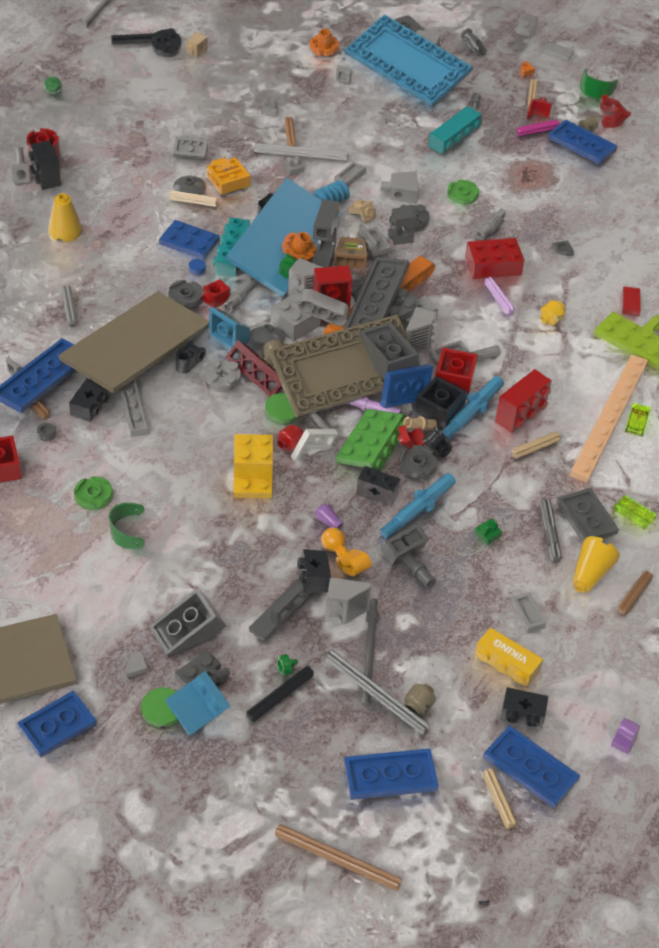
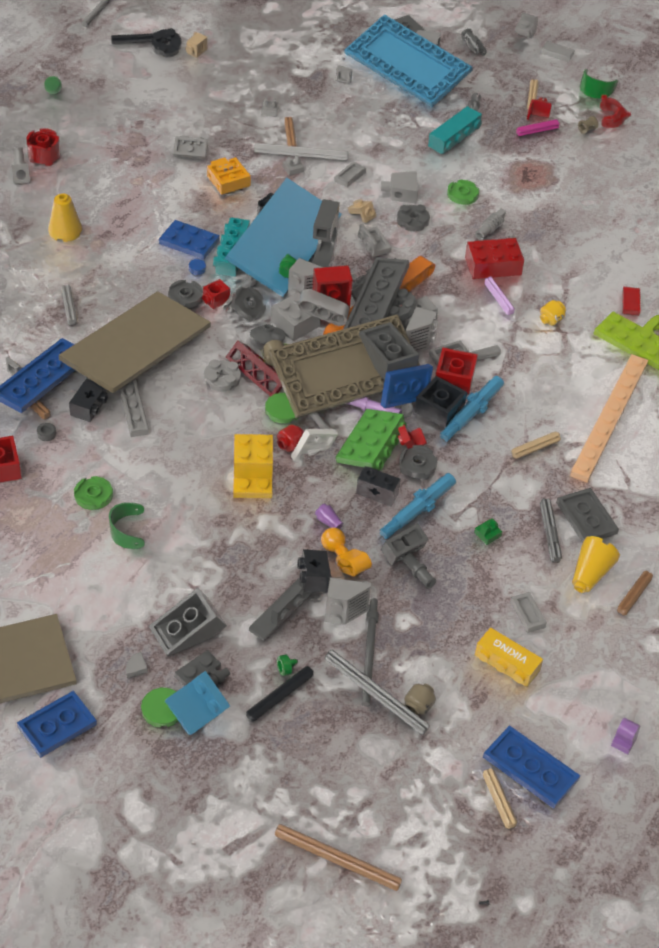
black brick [28,140,61,190] -> none
tan axle [169,190,218,207] -> none
dark grey dish [173,176,206,195] -> none
black piece [175,341,206,374] -> none
dark azure slope [209,307,250,349] -> none
orange plant [281,232,316,262] -> none
orange plant [309,29,339,56] -> none
dark azure piece [313,180,350,202] -> none
medium nougat torso [334,234,367,270] -> none
blue plate [344,748,439,800] -> none
dark grey brick [388,206,416,245] -> none
tan axle [403,416,437,431] -> none
black piece [422,426,452,458] -> none
red brick [495,369,552,433] -> none
black brick [500,687,549,729] -> none
orange tile [520,61,535,77] -> none
blue plate [548,120,618,165] -> none
dark grey tile [552,240,574,256] -> none
clear neon green tile [613,495,657,530] -> none
clear neon green tile [625,403,651,437] -> none
none -> dark grey plate [231,287,266,322]

